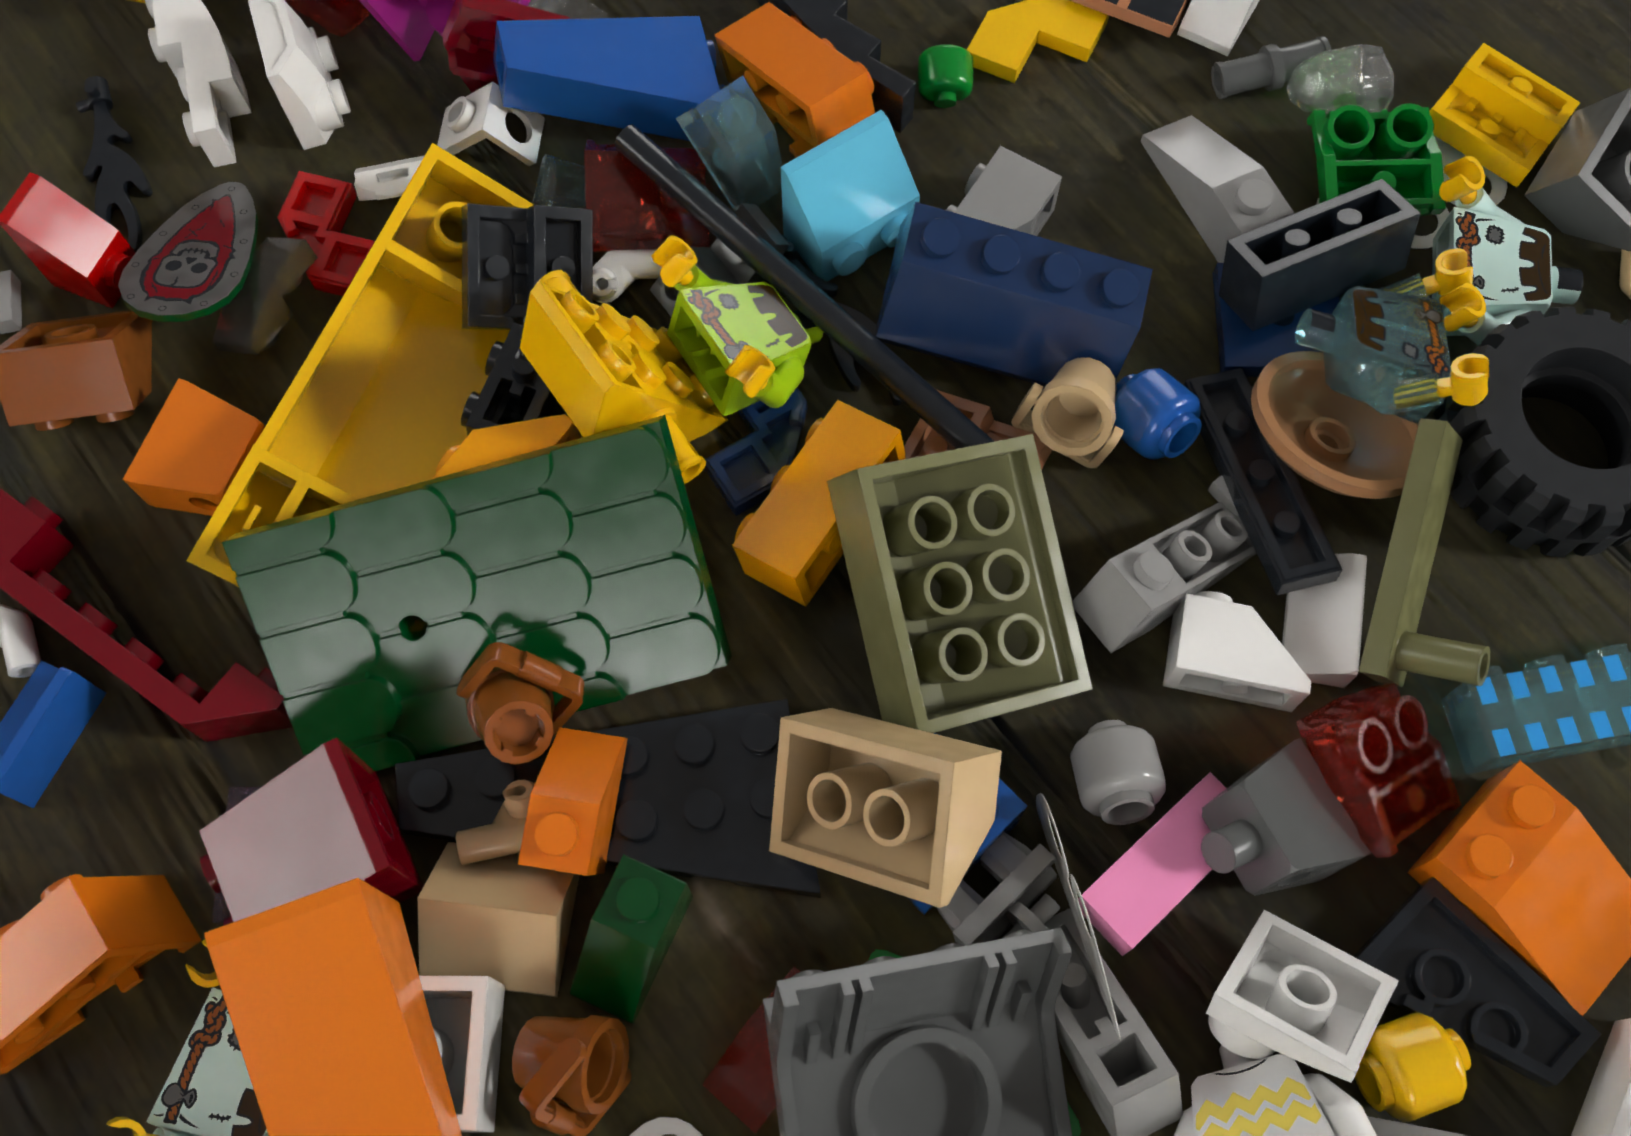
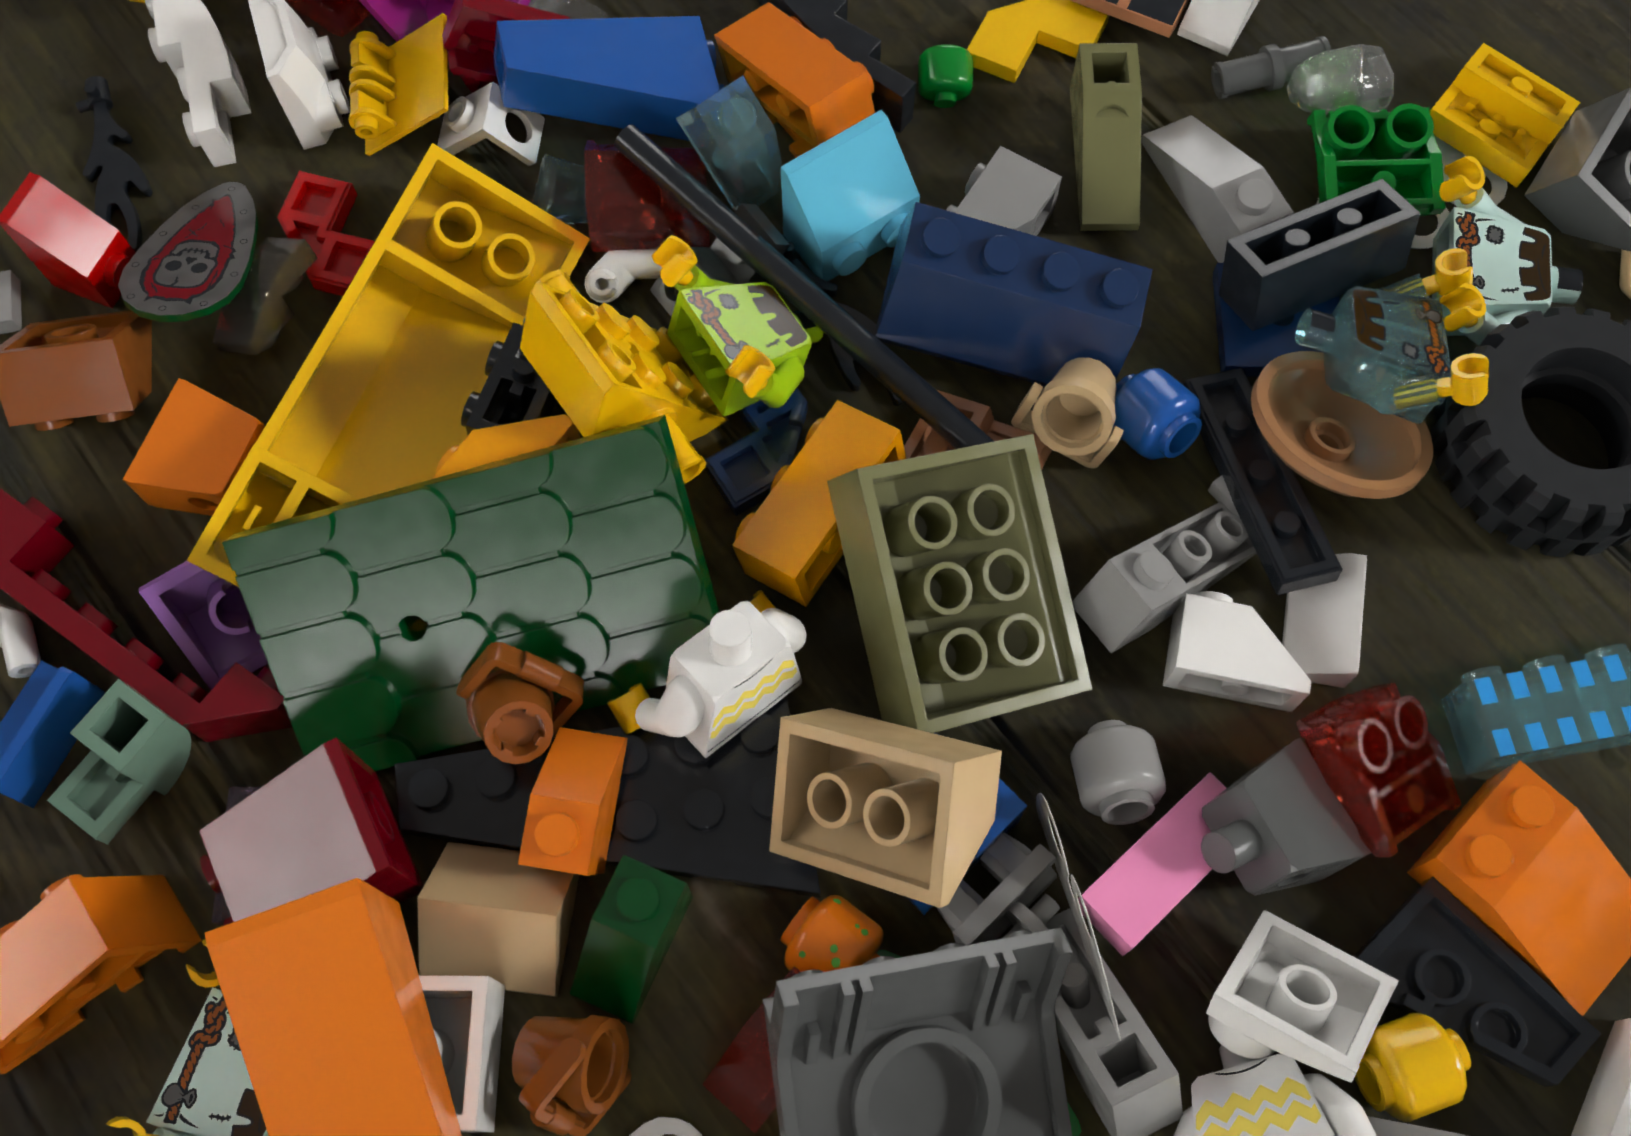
white piece [354,155,425,201] -> none
tan arm [455,779,535,865] -> none
black slope [461,203,593,331] -> none
olive piece [1359,418,1490,688] -> none
none -> sand green brick [47,679,191,845]
none -> medium lavender slope [139,561,268,690]
none -> yellow hinge [349,13,449,156]
none -> white torso [607,590,807,759]
none -> orange head [780,895,884,975]
none -> olive slope [1070,43,1142,231]

